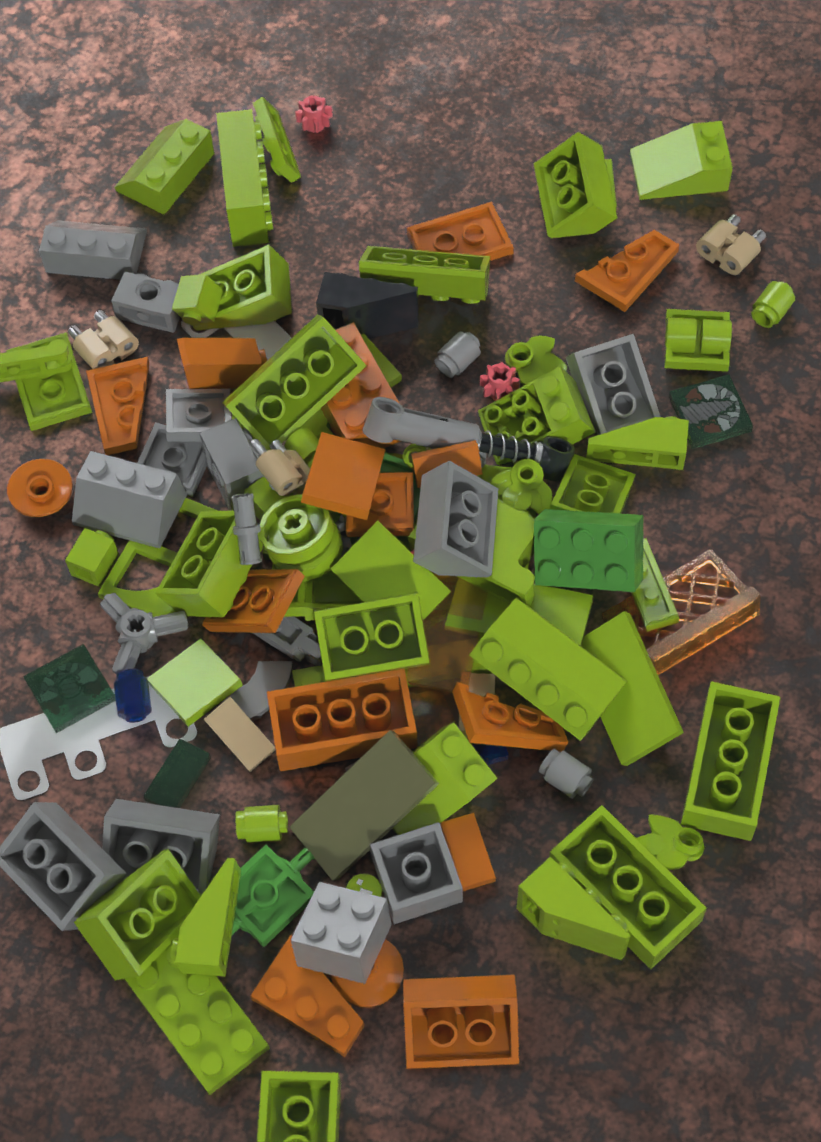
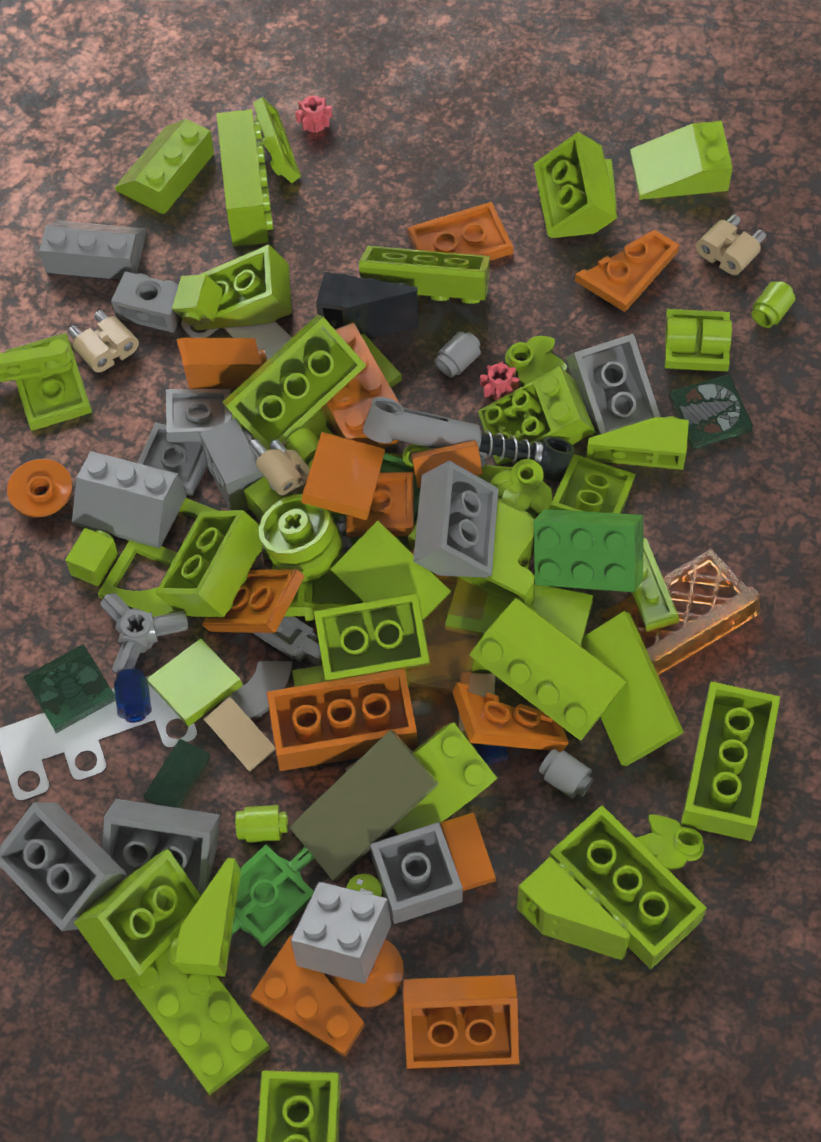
orange wing [86,357,150,455] -> none
light grey pin [231,493,262,565] -> none

